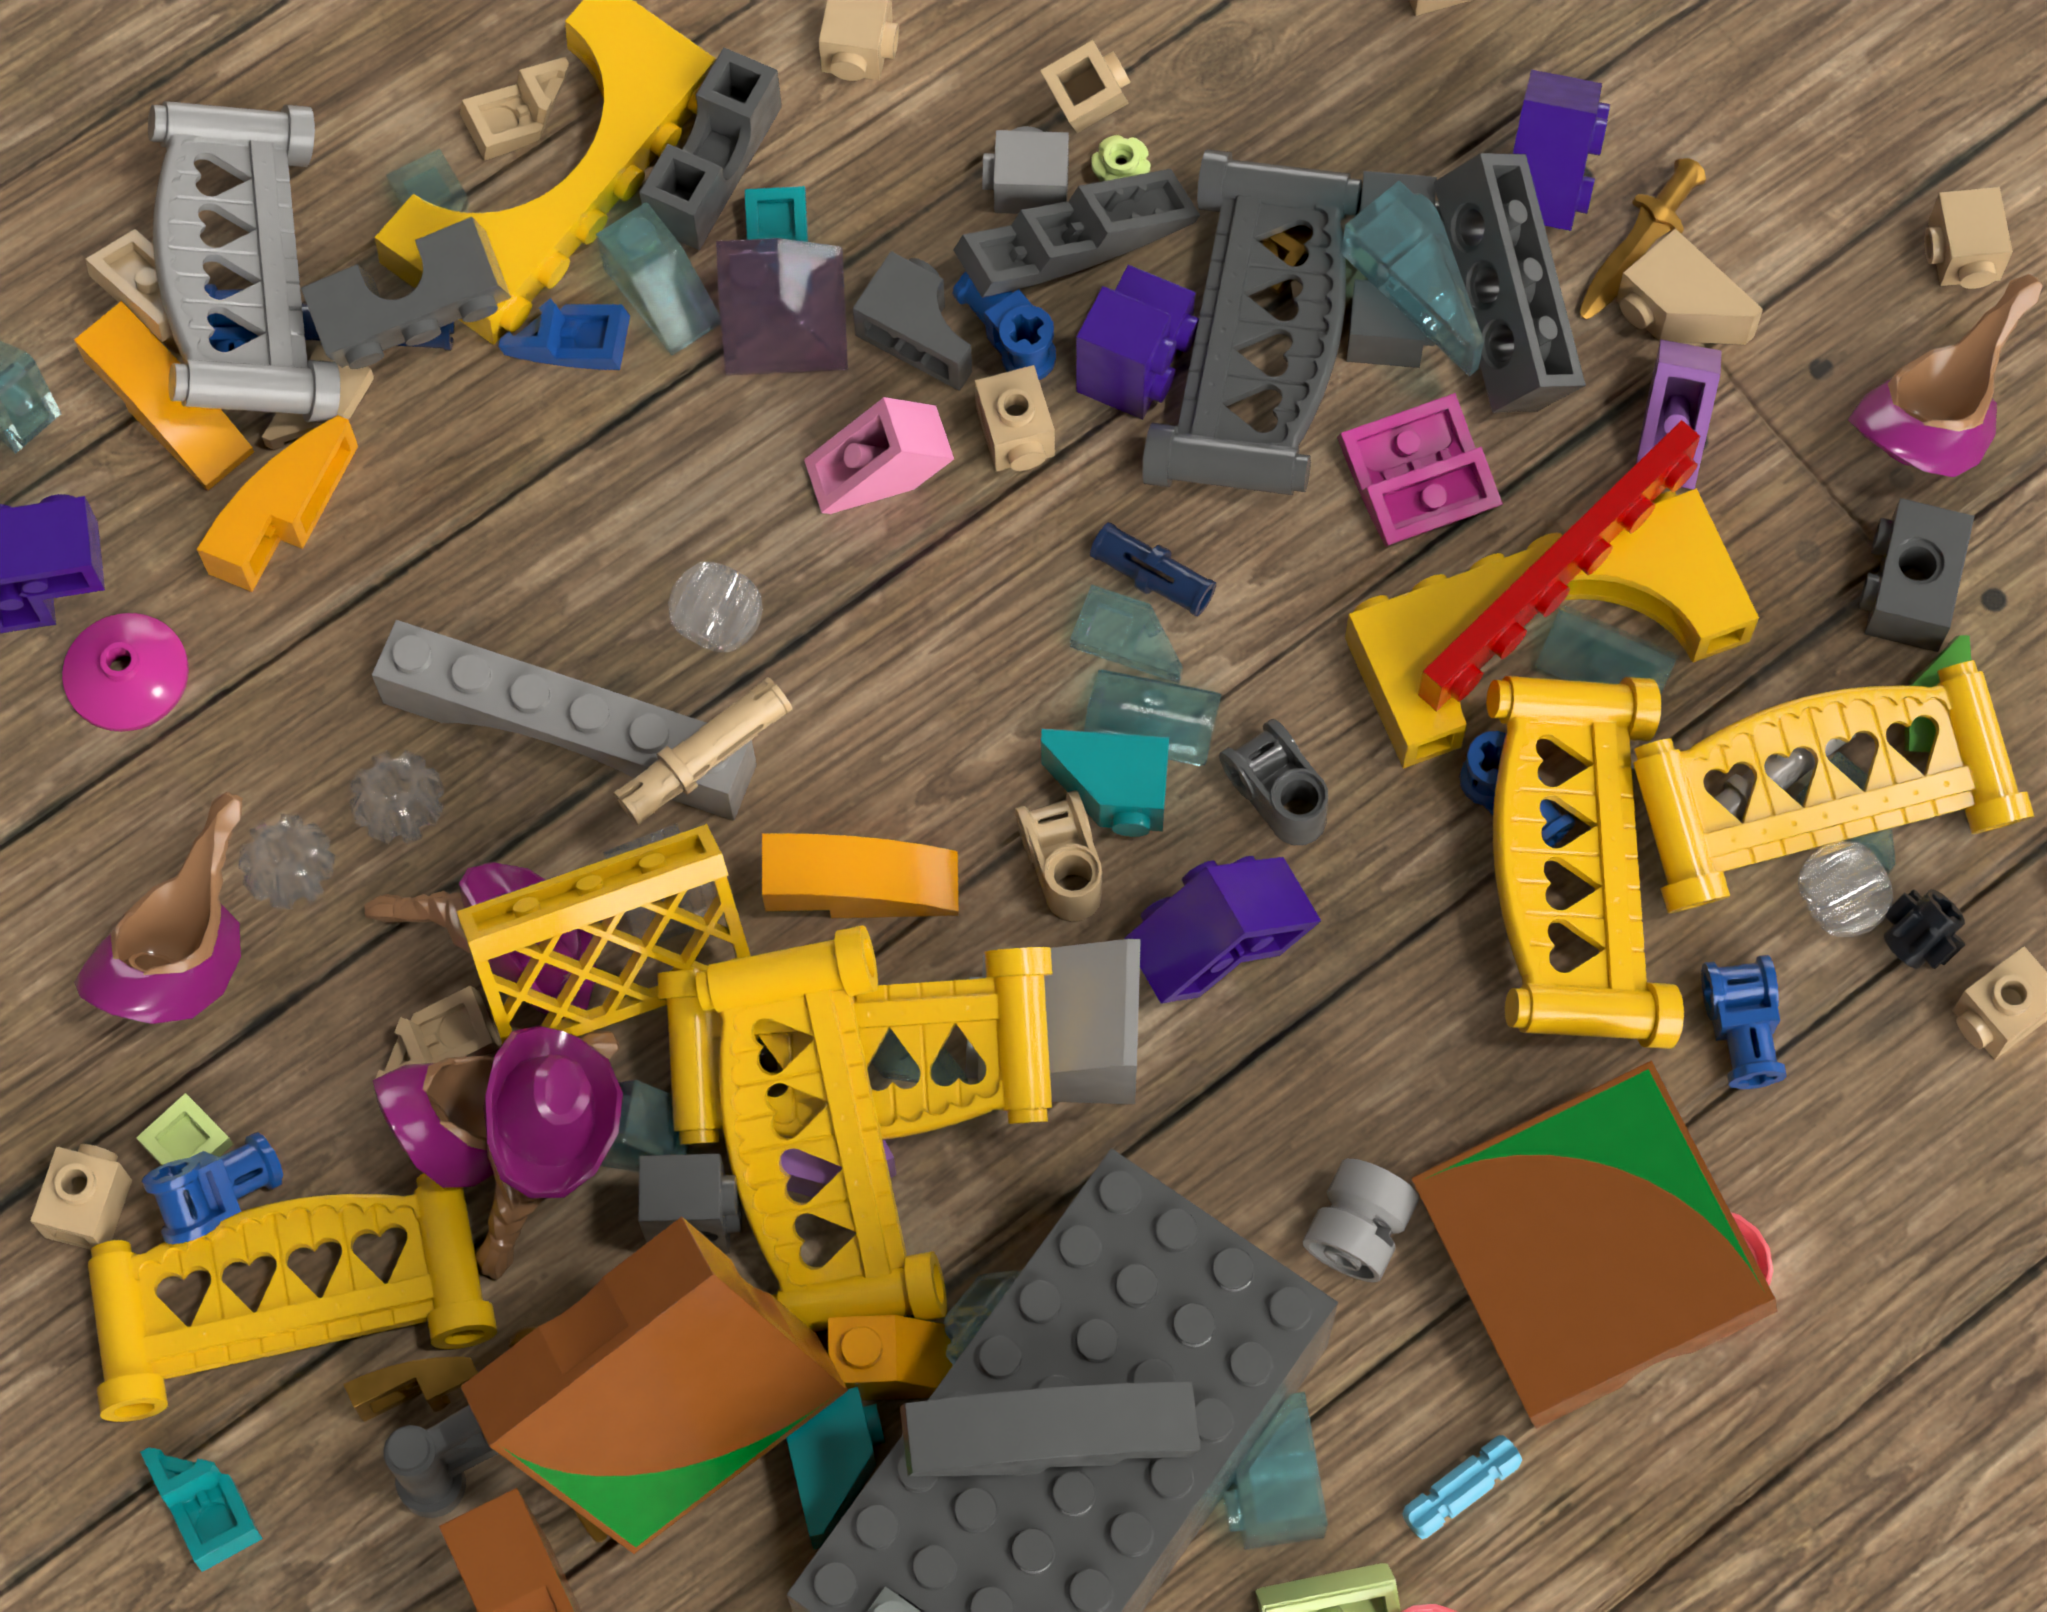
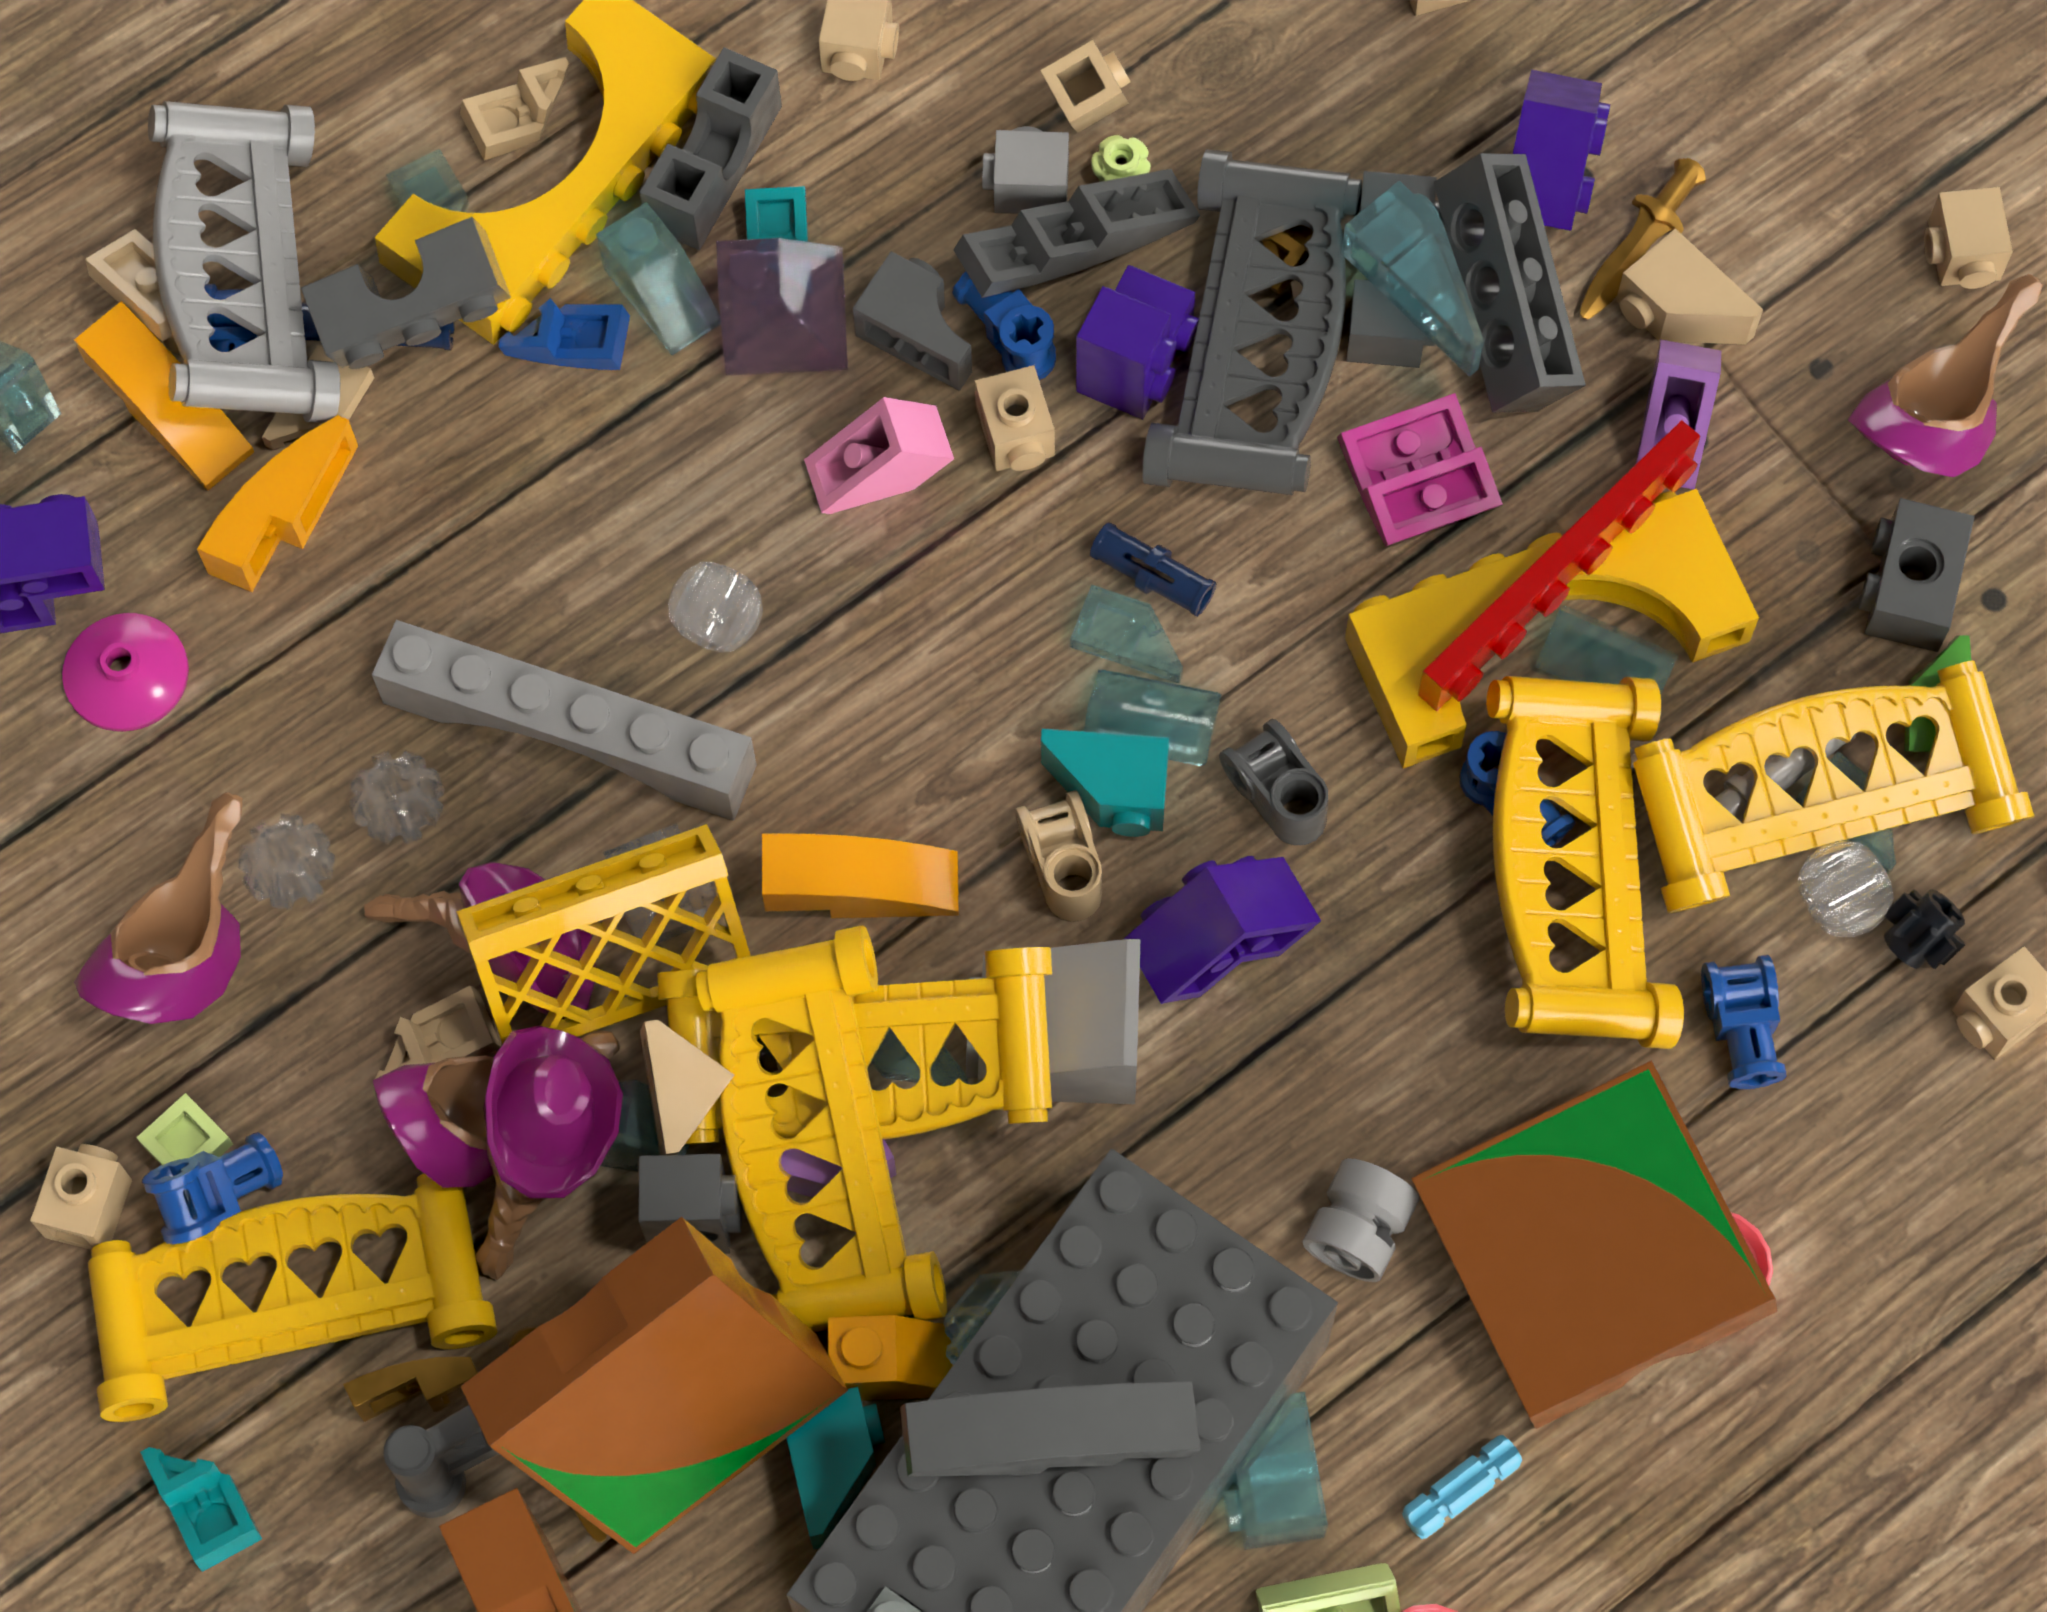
tan pin [613,677,792,826] -> none
none -> tan slope [640,1020,734,1155]

